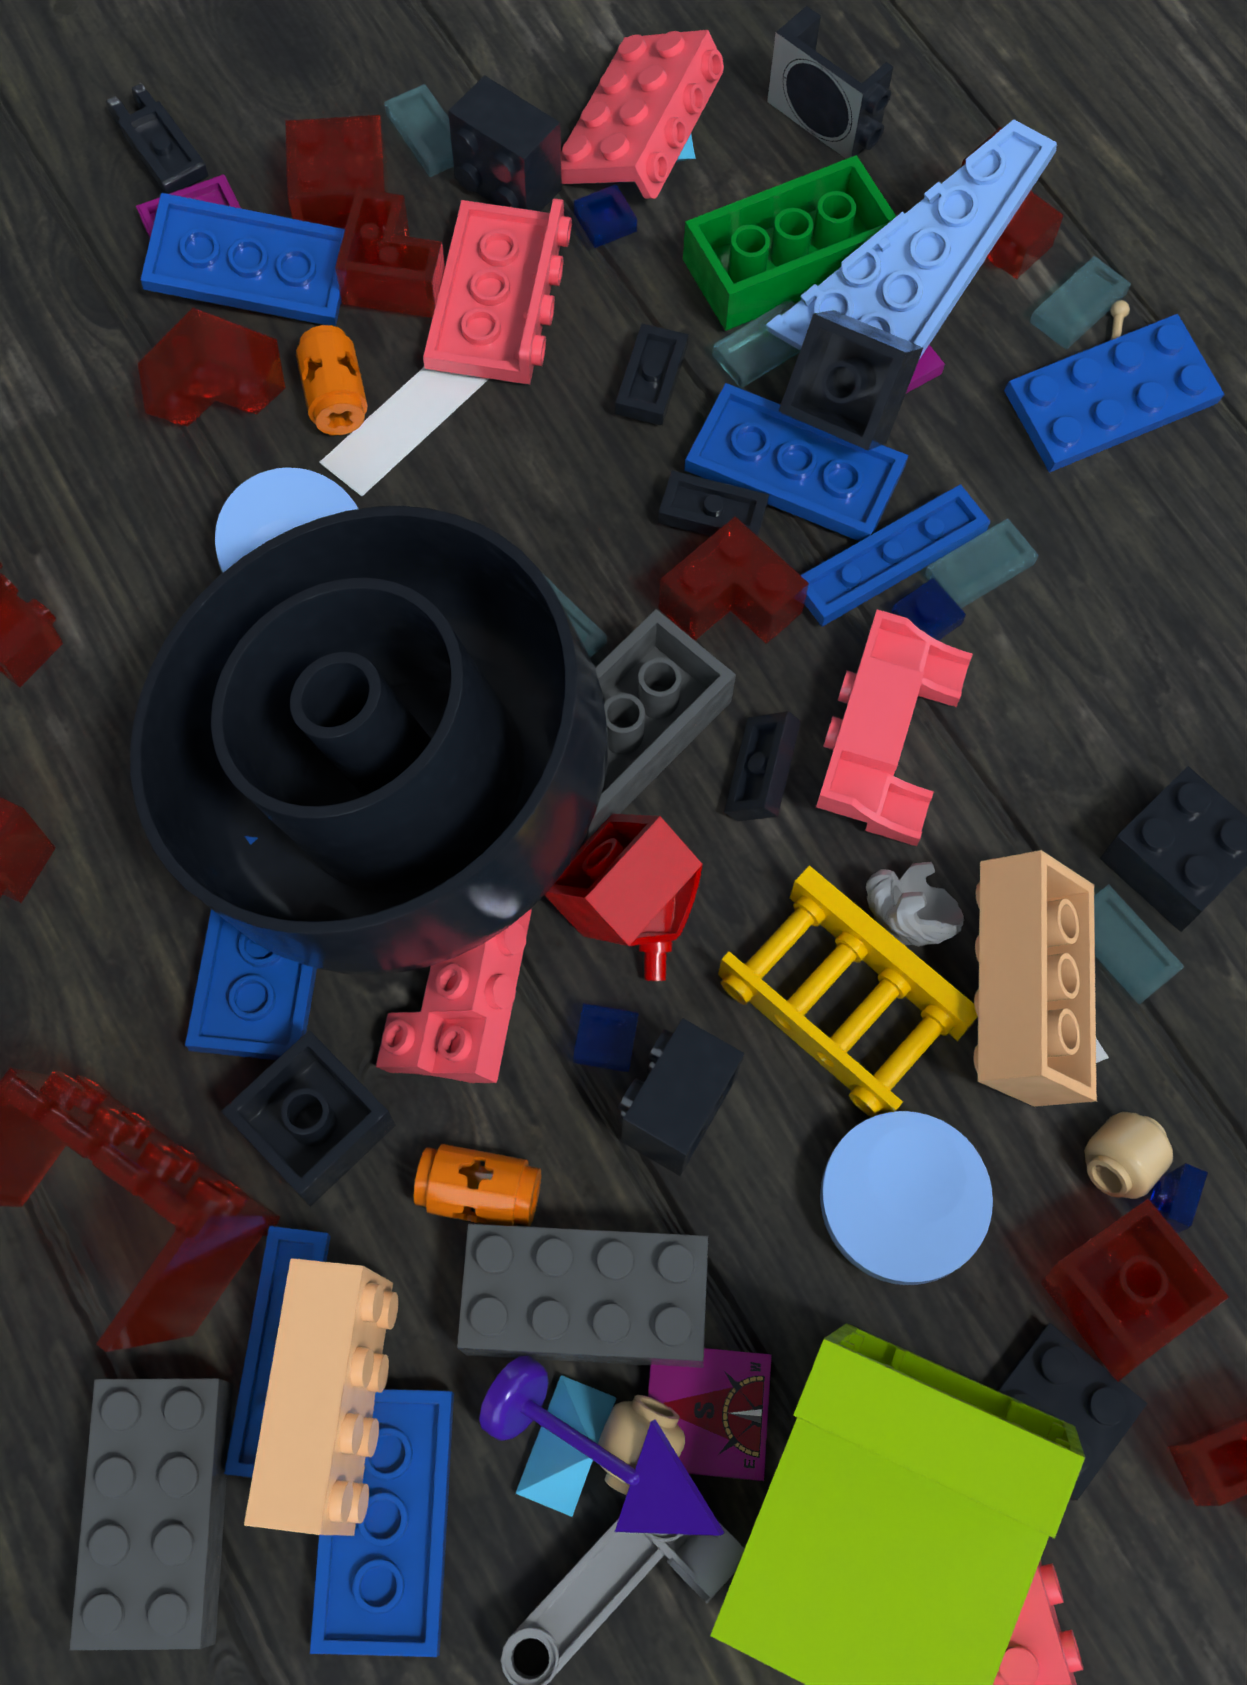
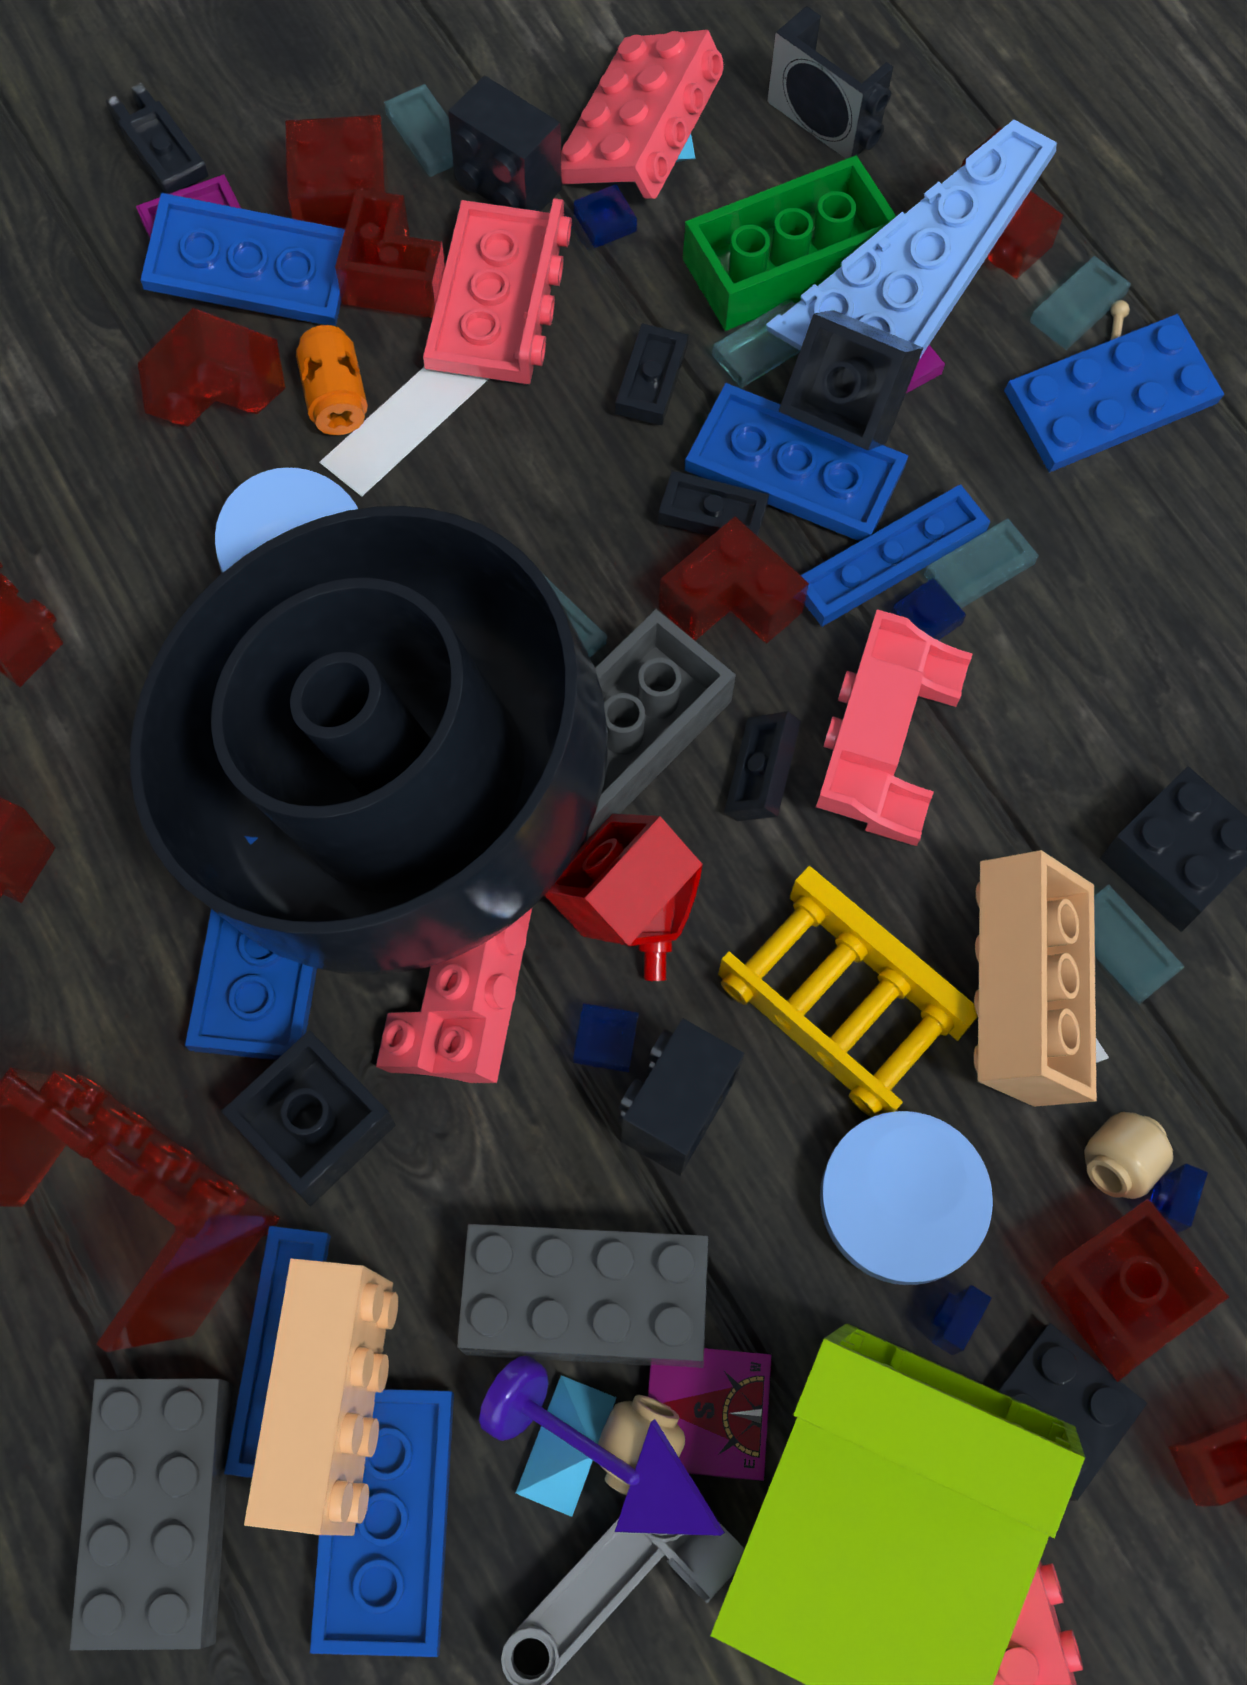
orange piece [414,1144,541,1227] -> none
light grey hair [866,862,964,947] -> none
none -> clear blue plate [932,1285,992,1356]

